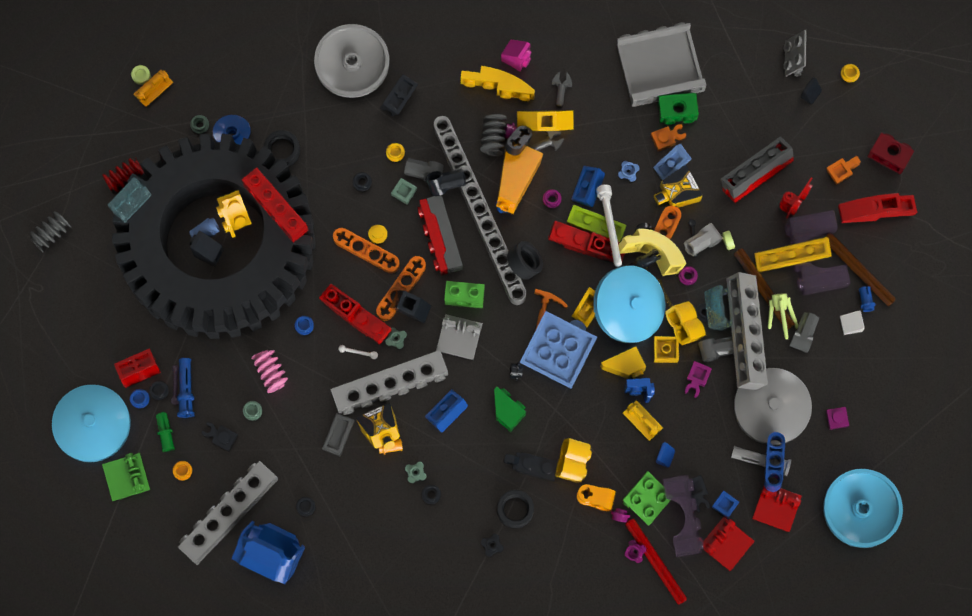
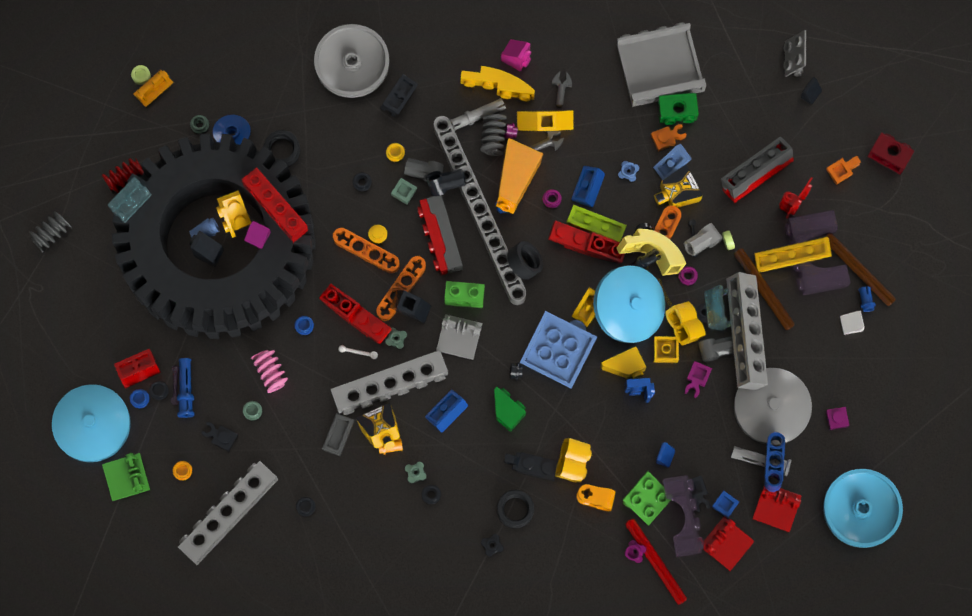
green axle [156,412,175,452] -> none
blue piece [232,521,305,584] -> none
black beam [505,126,533,155] -> none
orange piece [534,289,568,331] -> none
white piece [596,185,622,267] -> none
magenta plate [611,508,630,522] -> none
yellow hinge [623,400,663,441] -> none
yellowish green plant [768,293,799,339] -> none
dark grey piece [789,312,819,353] -> none
red slope [838,193,917,223] -> none
yellow plate [841,64,860,83] -> none
none -> magenta slope [244,221,271,249]
none -> light grey pin [450,98,506,131]

